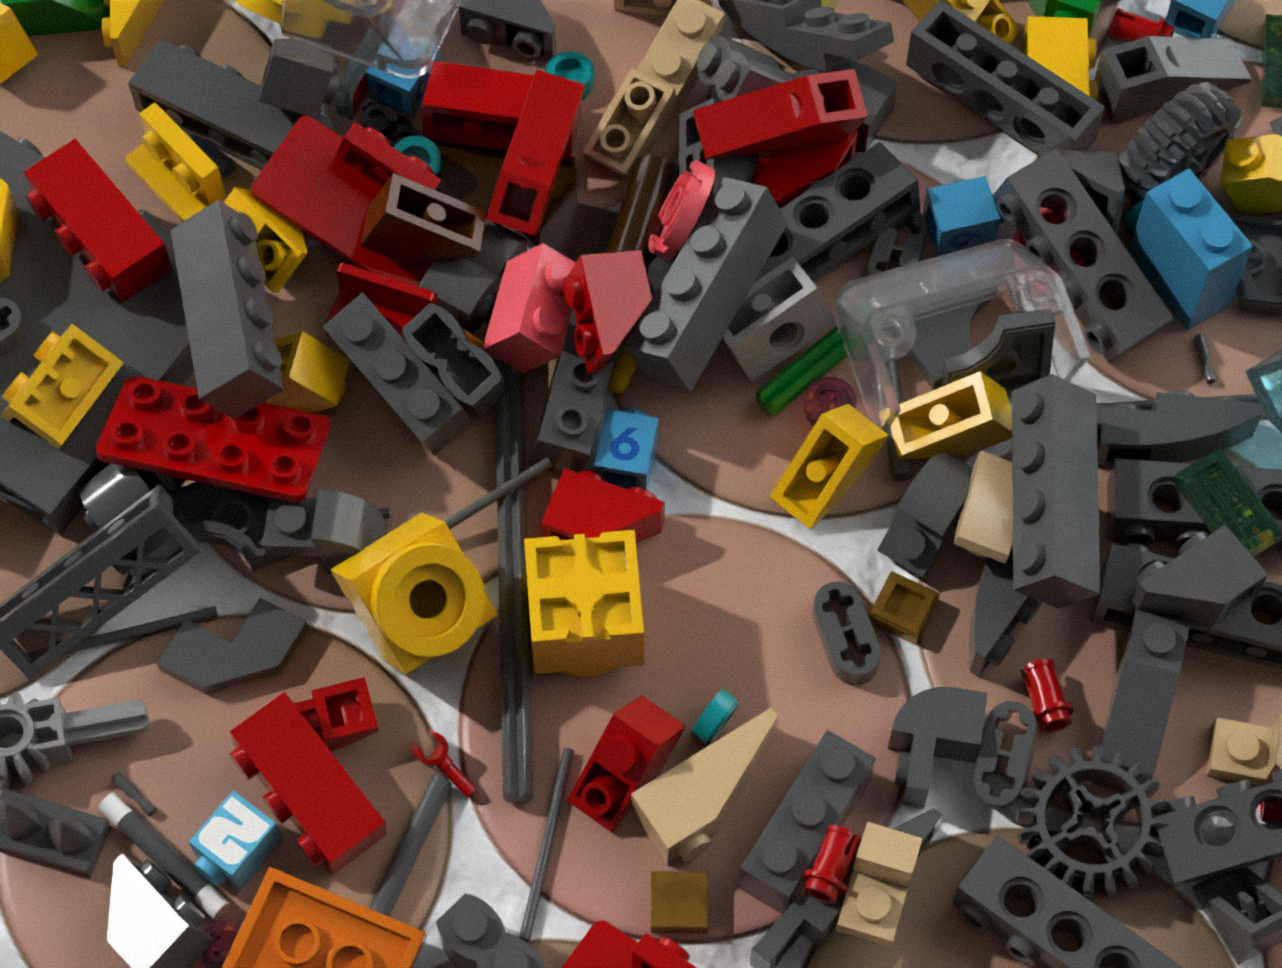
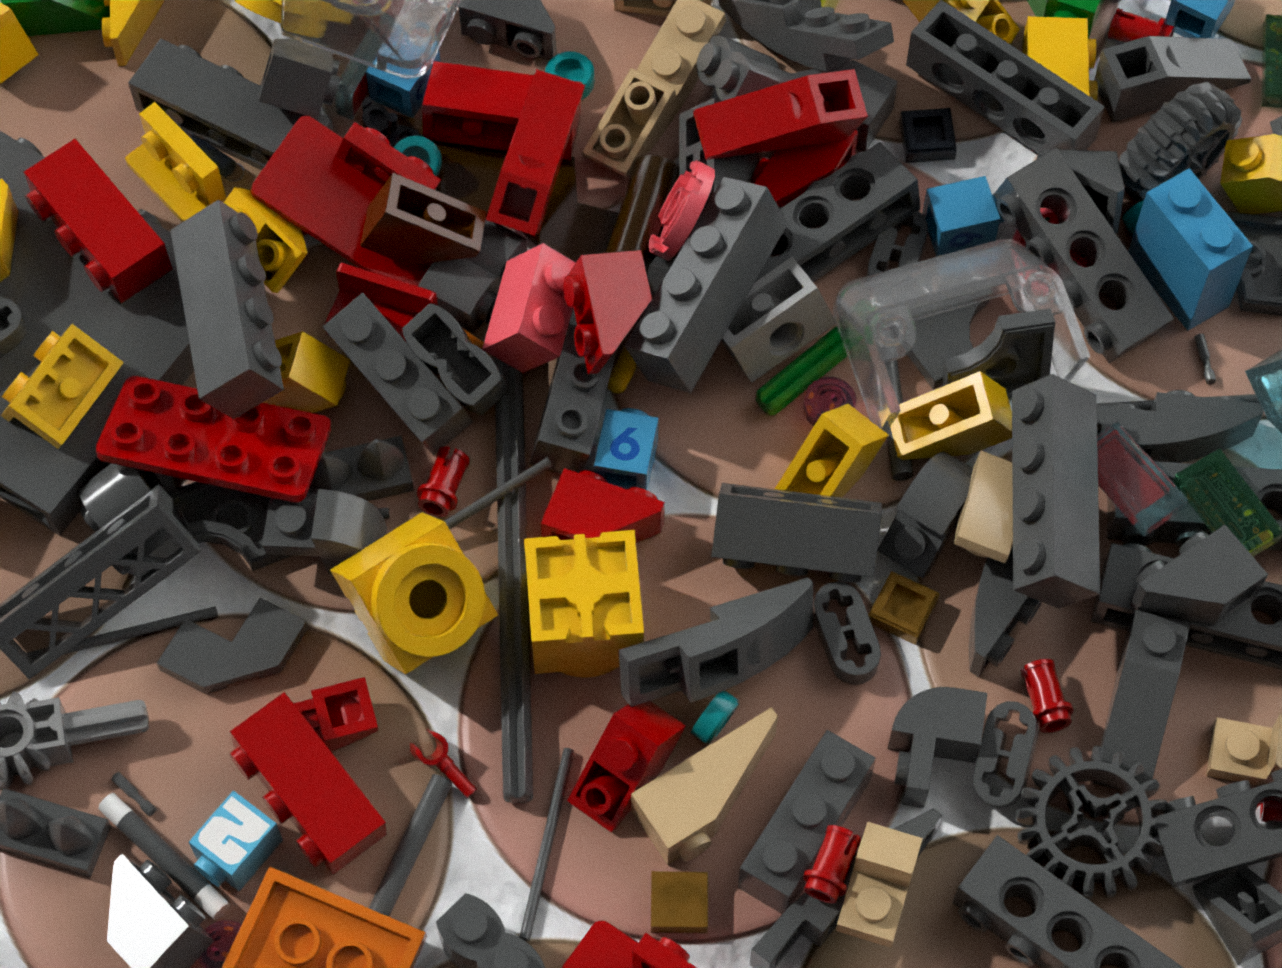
none -> dark grey tile [306,435,414,501]
none -> red pin [416,446,470,518]
none -> dark grey slope [619,578,814,707]
none -> dark grey brick [711,483,882,582]
none -> black tile [899,108,957,163]
none -> clear light blue tile [1097,421,1188,537]

